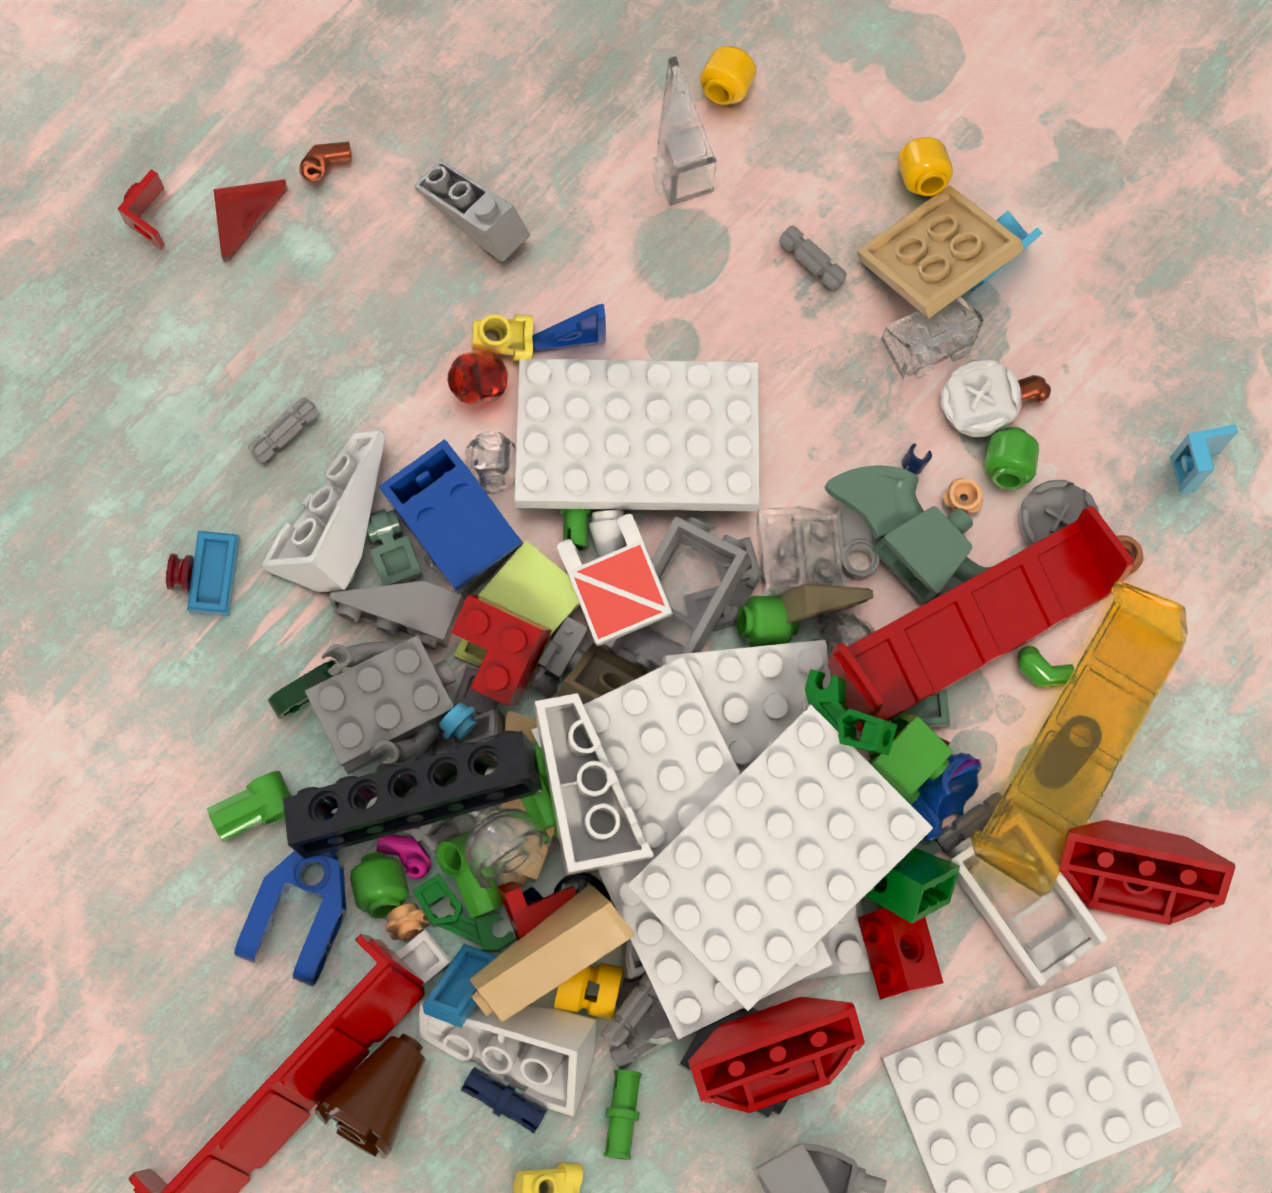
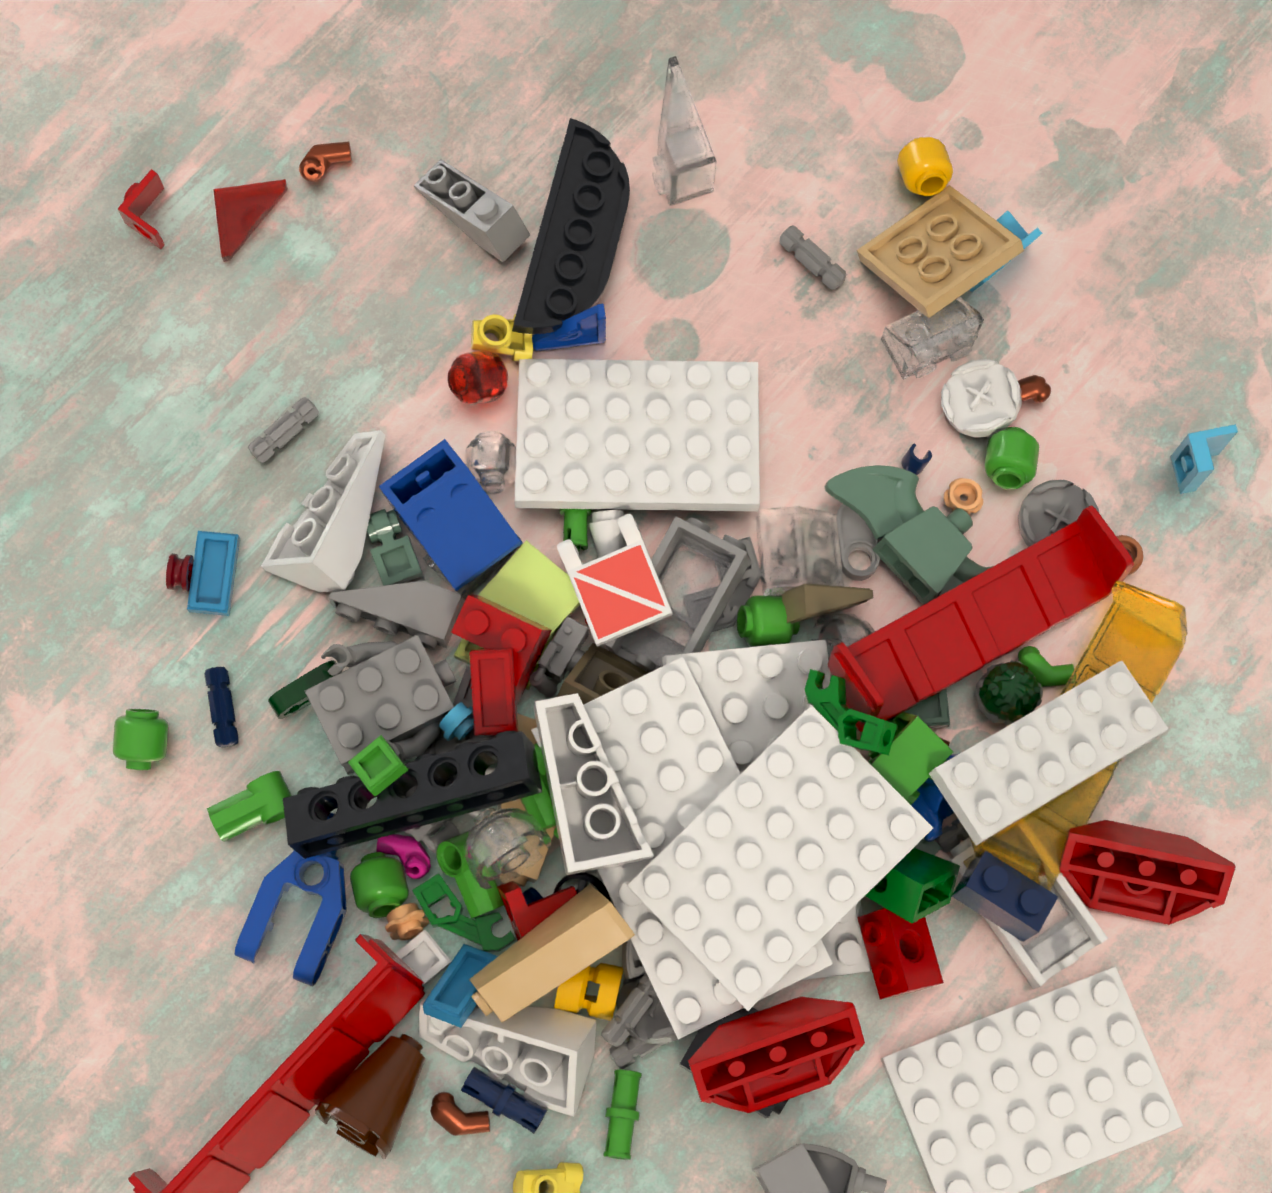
yellow head [700,46,756,105] -> none
none -> bright green head [113,709,168,770]
none -> dark blue axle [204,667,239,747]
none -> bright green tile [348,735,409,797]
none -> copper arm [430,1092,490,1136]
none -> red tile [469,648,518,736]
none -> black plate [512,118,630,334]
none -> white plate [929,660,1169,846]
none -> dark blue brick [952,851,1058,942]
none -> dark green piece [976,659,1043,726]

